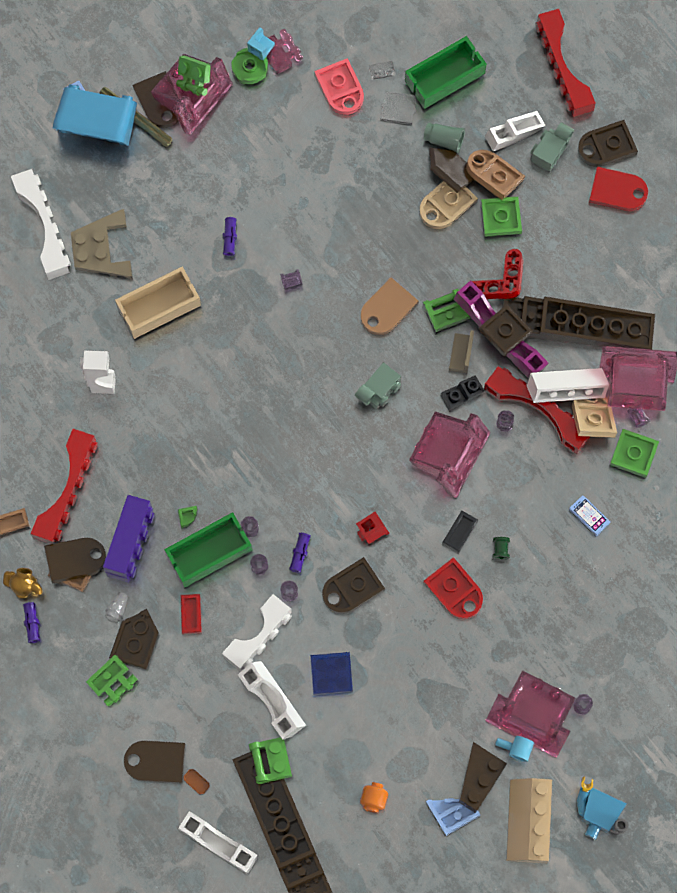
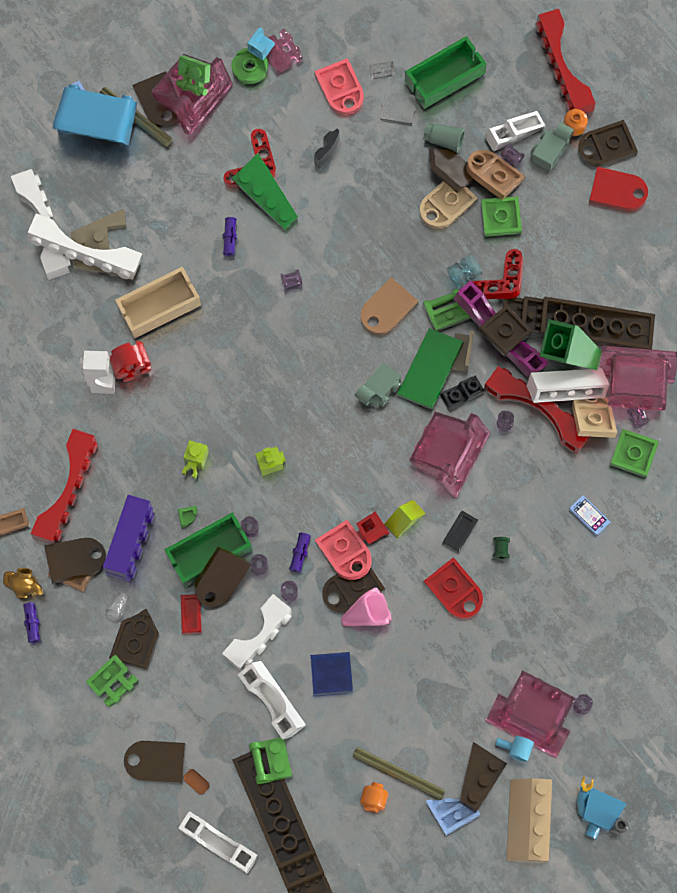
none -> white arch [27,214,142,280]
none -> red brick [109,341,151,382]
none -> lime brick [182,440,209,479]
none -> dark brown tile [194,547,251,607]
none -> red beam [223,129,276,189]
none -> green wing [232,153,298,231]
none -> lime brick [255,446,286,476]
none -> black slope [314,129,340,168]
none -> coral tile [315,520,372,580]
none -> bright pink hat [341,588,392,626]
none -> olive axle [353,747,445,800]
none -> lime slope [384,500,426,538]
none -> green tile [397,328,464,410]
none -> clear light blue wheel [447,254,482,288]
none -> clear purple bush [500,143,525,168]
none -> green slope [539,319,602,370]
none -> orange head [563,109,588,136]

